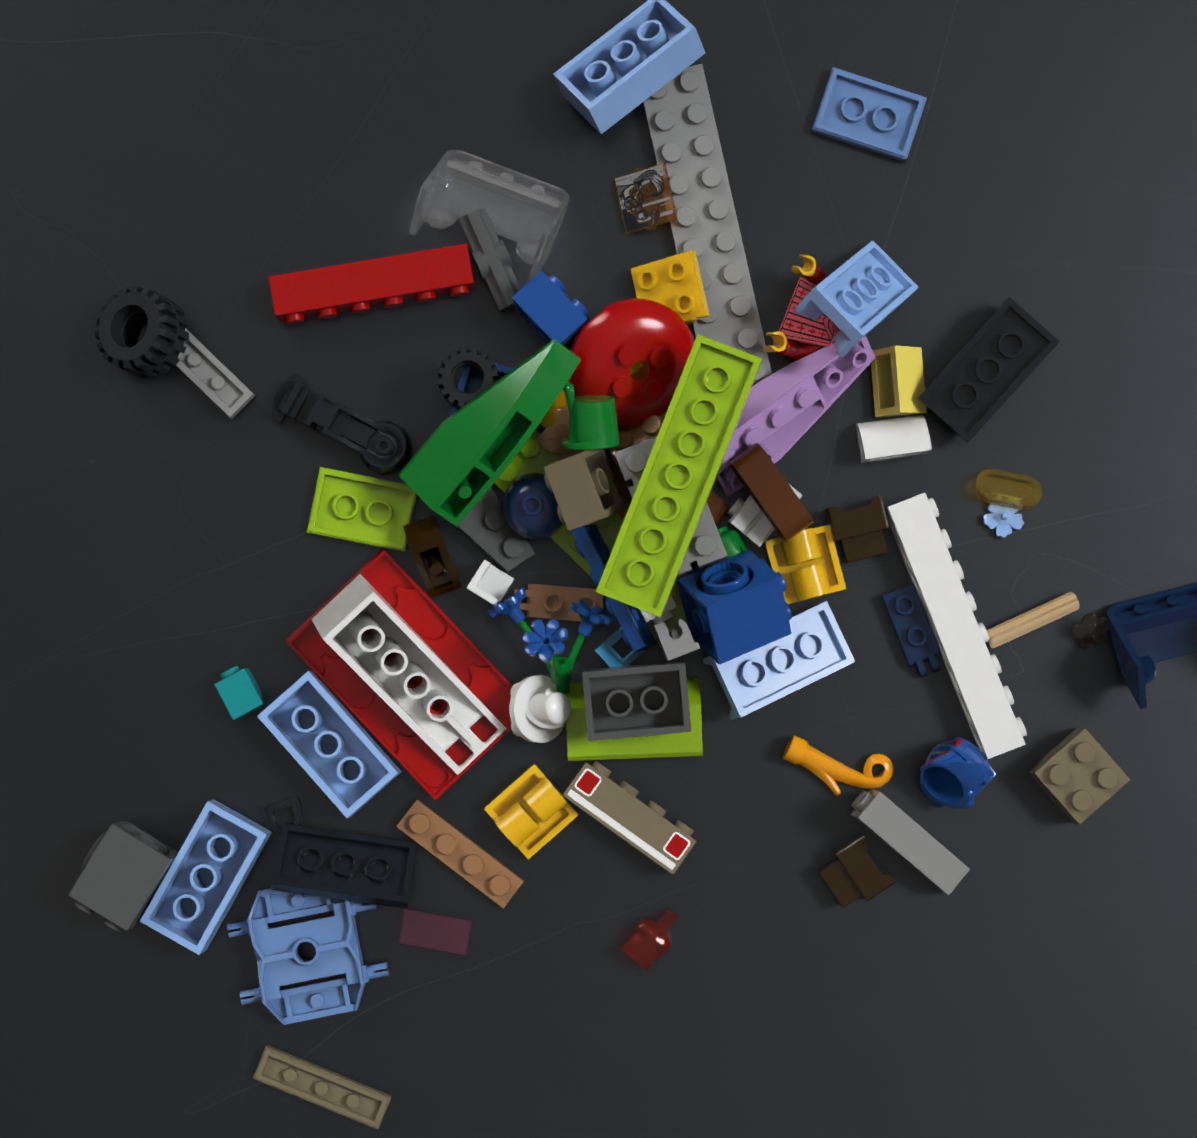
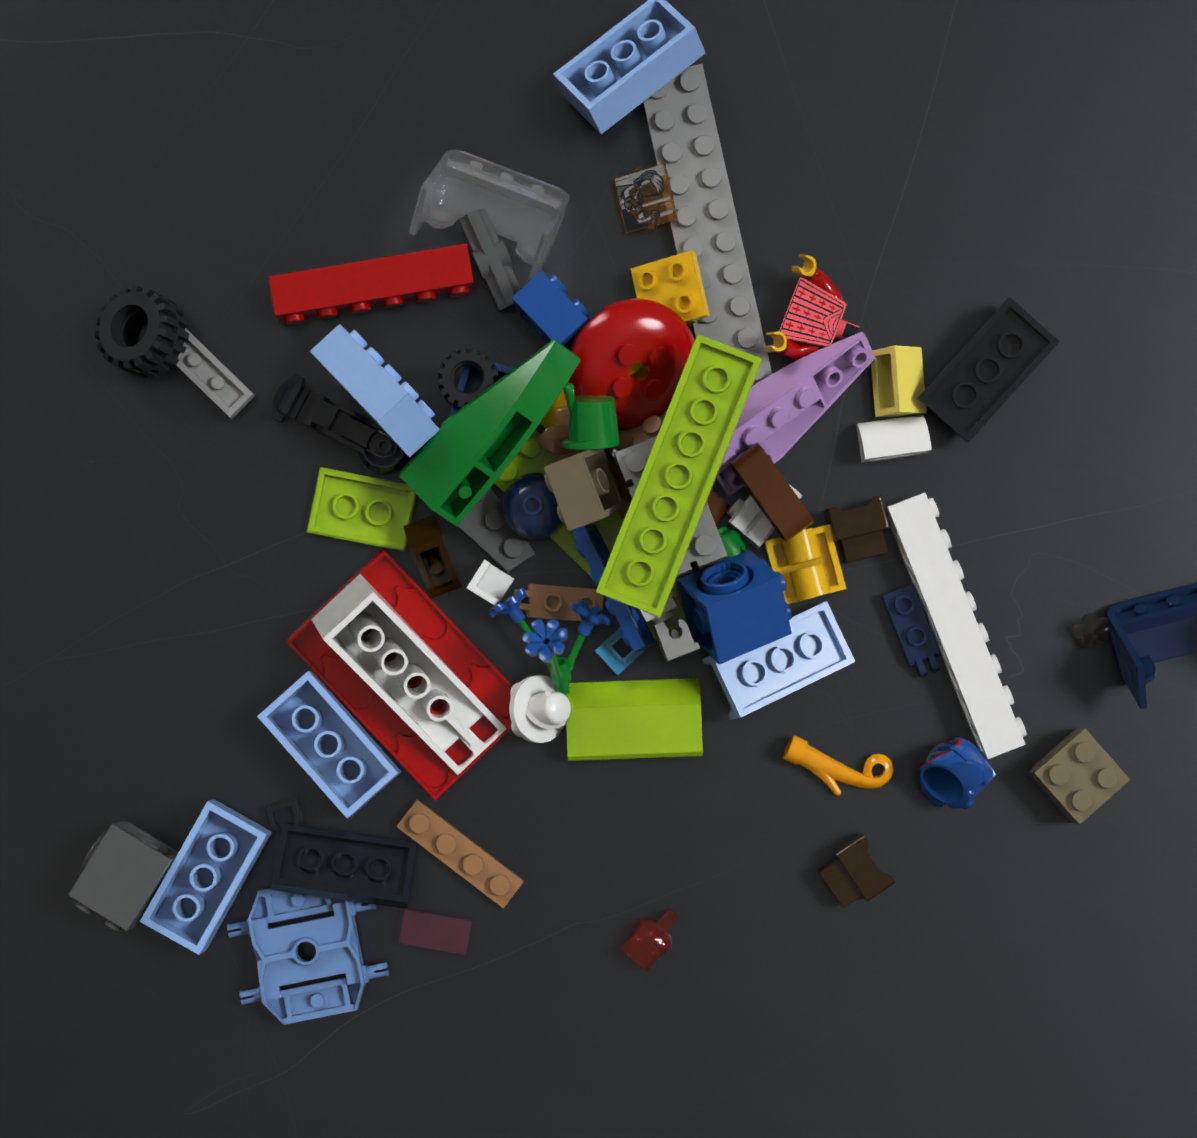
teal brick [214,666,268,720] -> none
dark tan tile [253,1045,392,1130] -> none
yellow plate [484,764,579,860] -> none
dark tan brick [562,760,697,874] -> none
dark grey brick [582,661,691,741] -> none
light blue plate [794,240,919,359] -> none
medium blue tile [811,67,927,162] -> none
light grey slope [851,789,970,895] -> none
clear yellow tile [974,468,1042,510] -> none
light blue plant [983,497,1024,538] -> none
tan axle [986,592,1080,648] -> none
none -> light blue brick [310,324,440,457]

